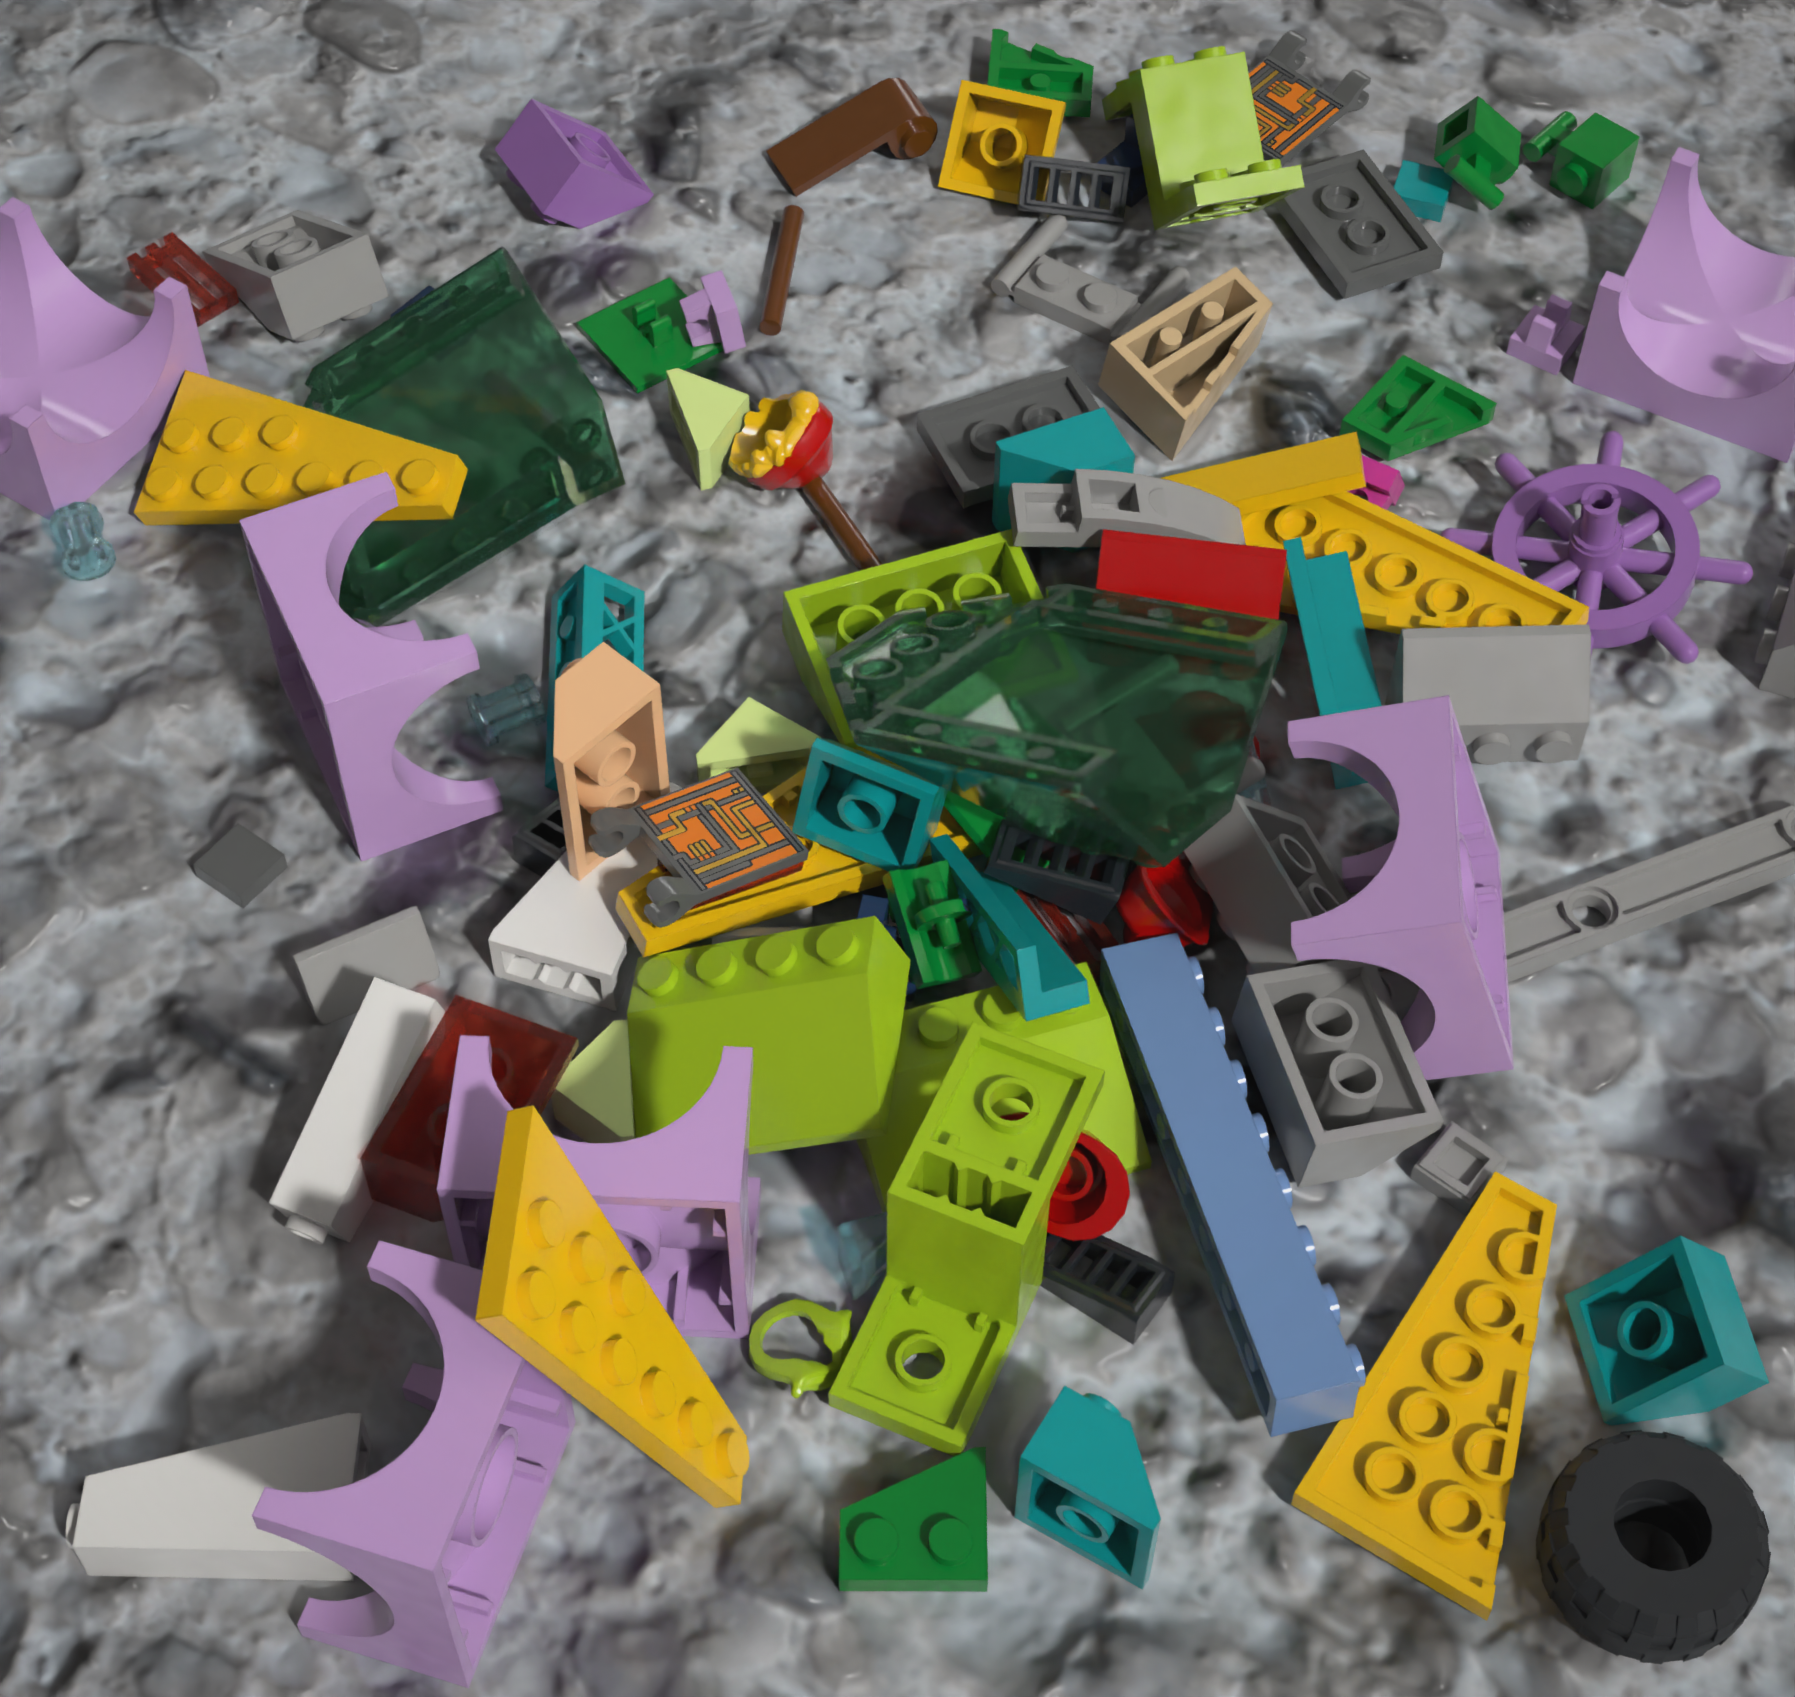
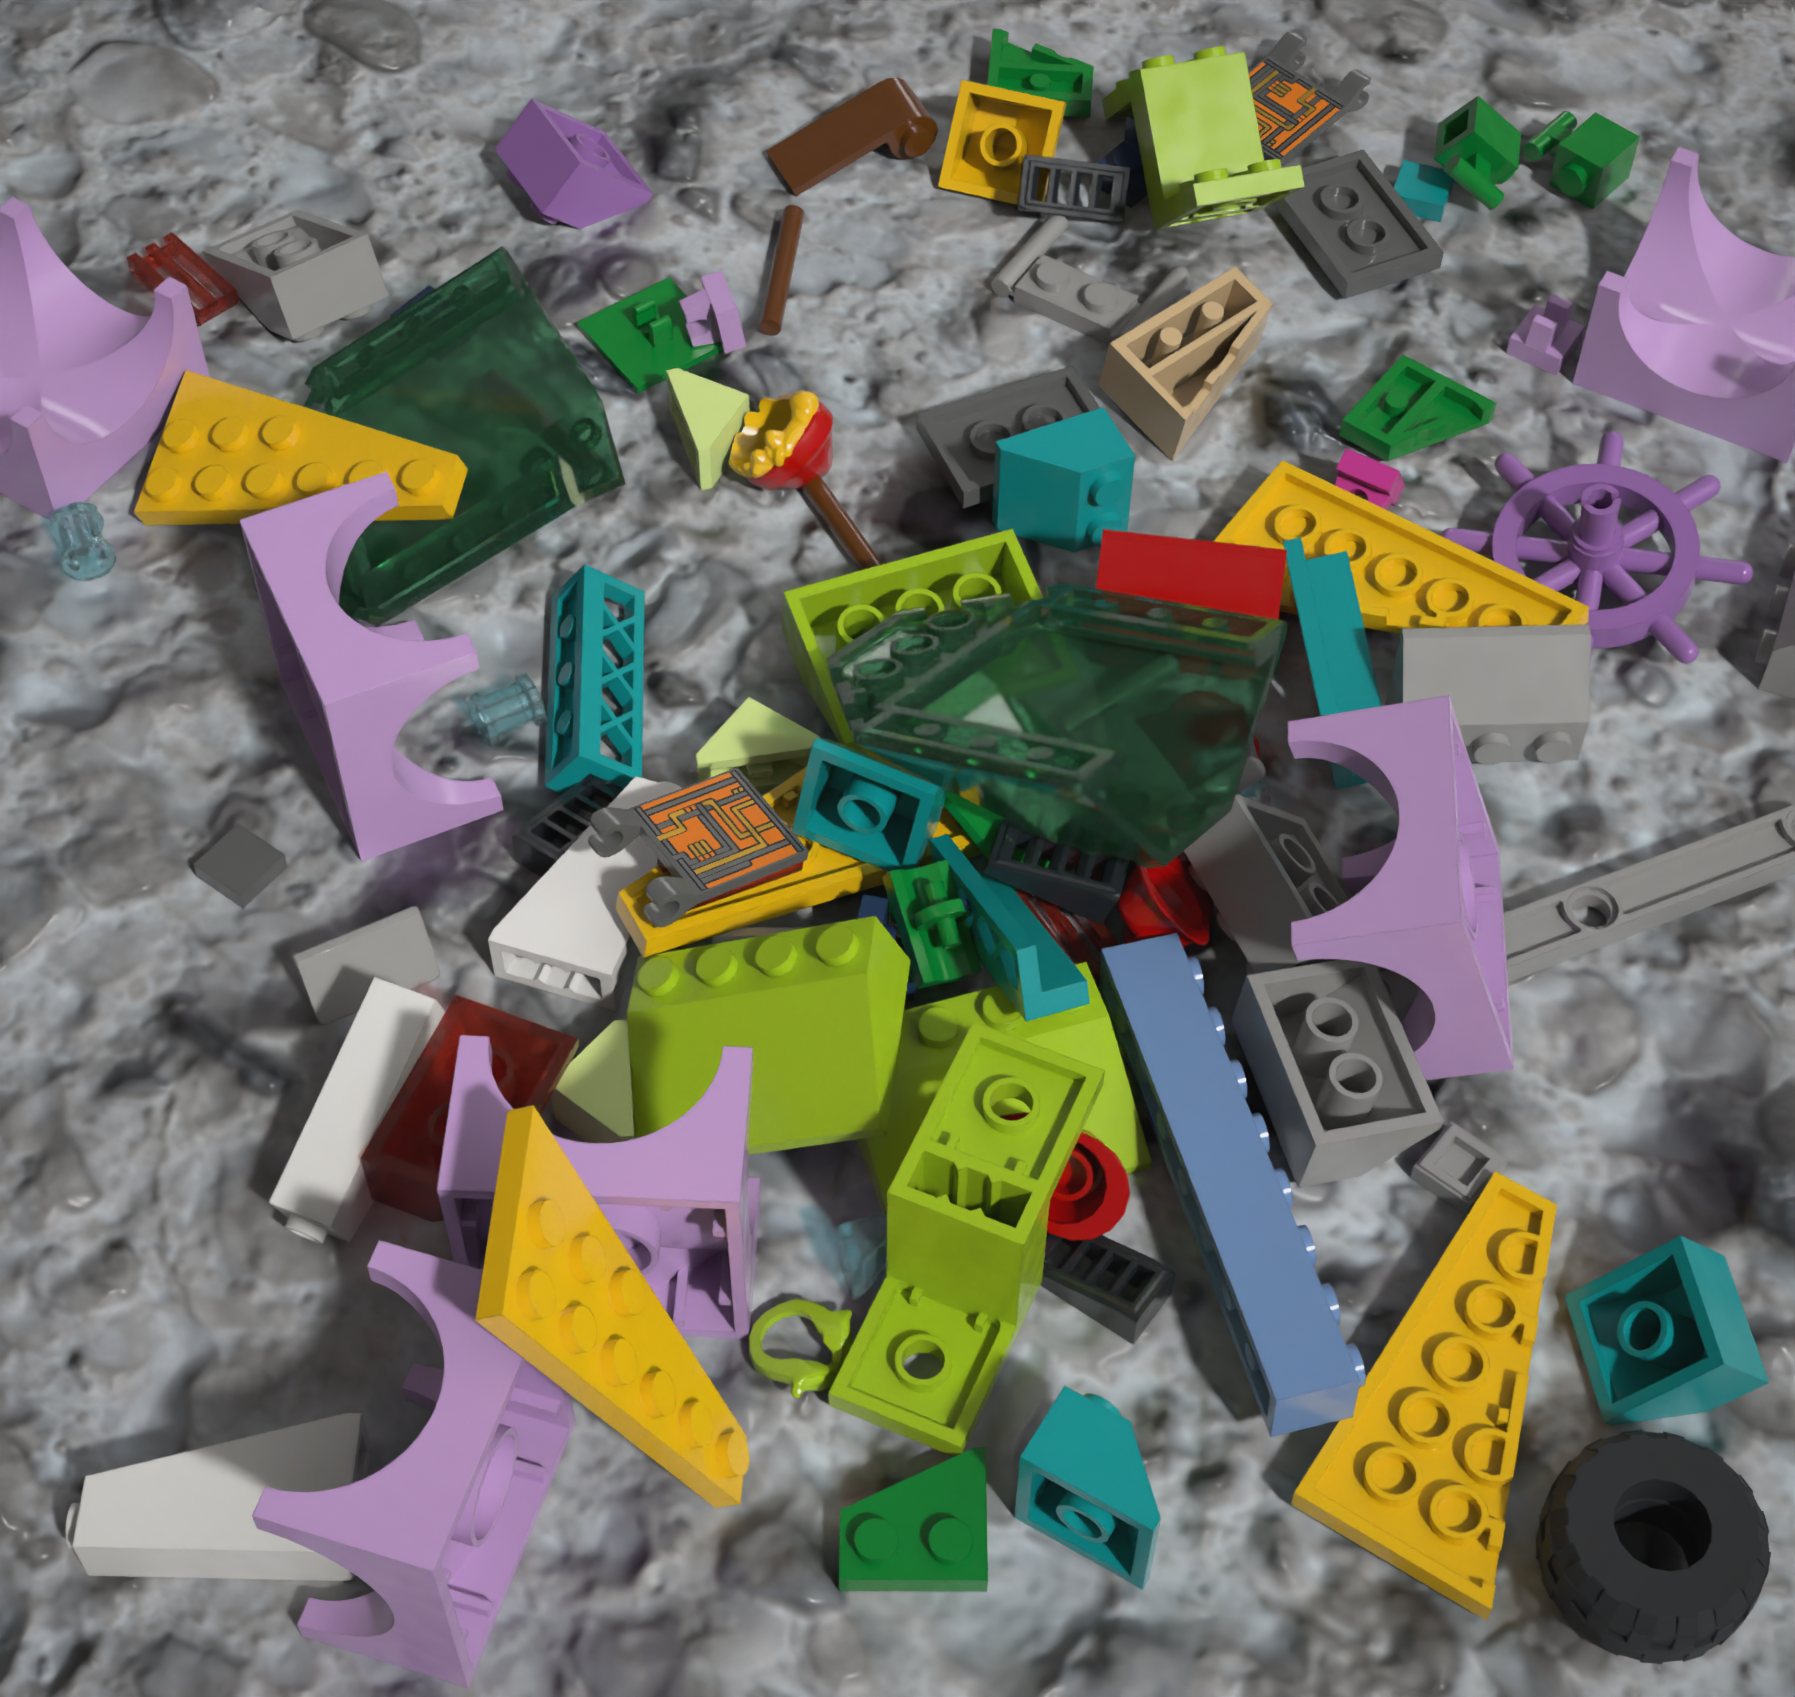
light nougat slope [553,642,670,881] -> none
light grey slope [1008,469,1246,547] -> none
yellow tile [1161,432,1366,516] -> none

